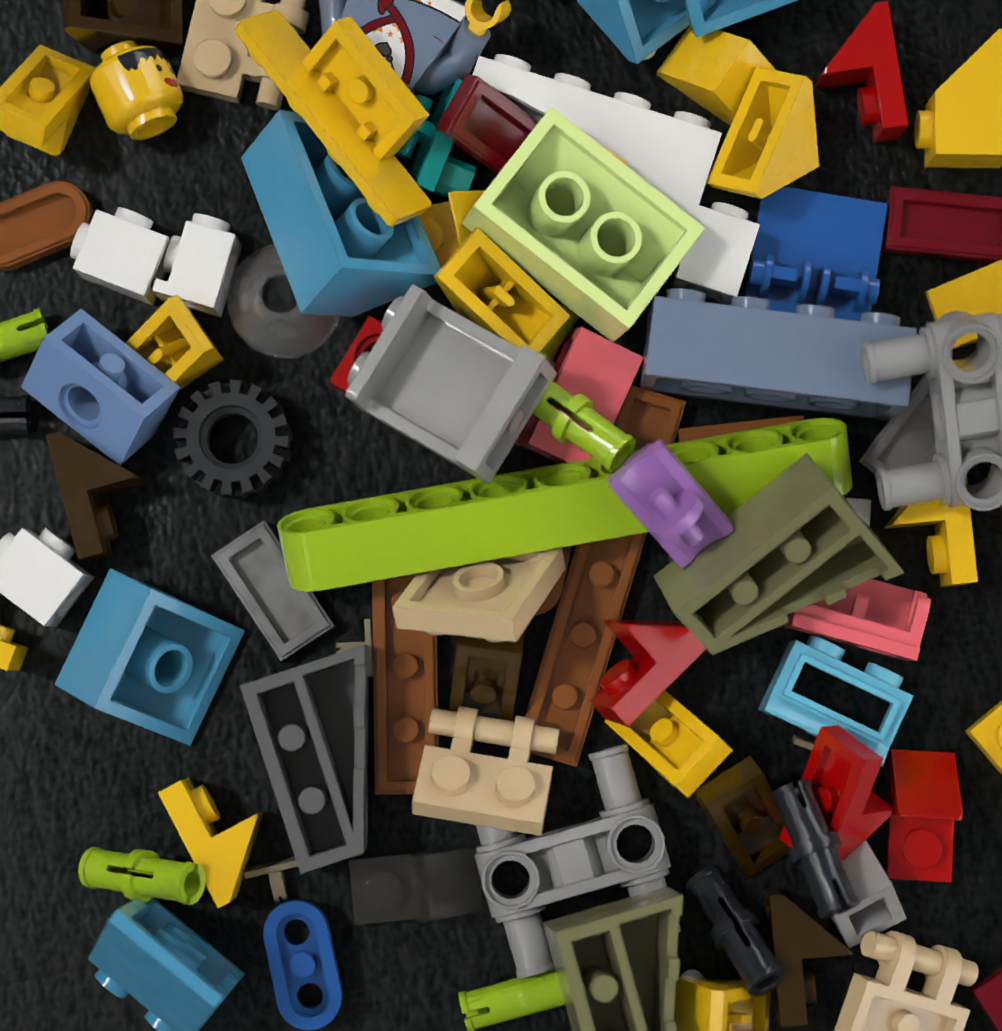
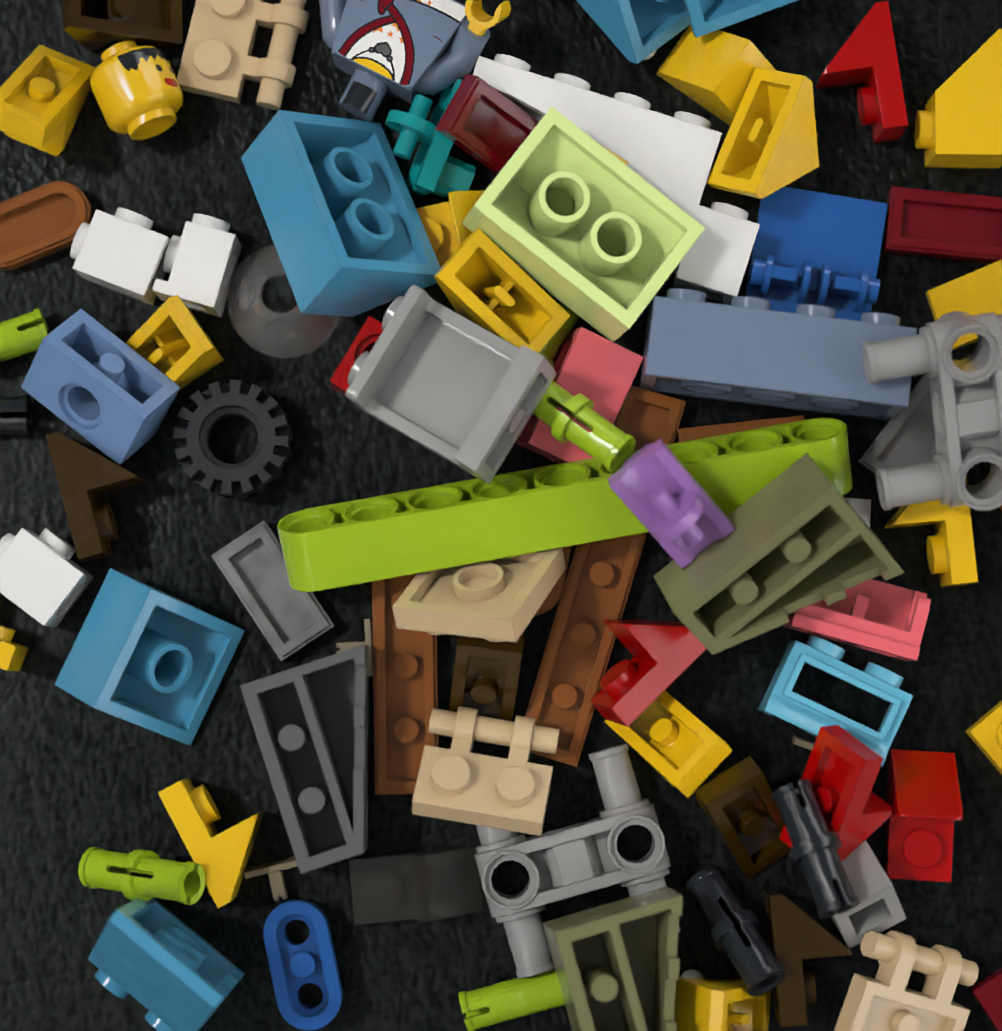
yellow bracket [234,10,431,227] -> none

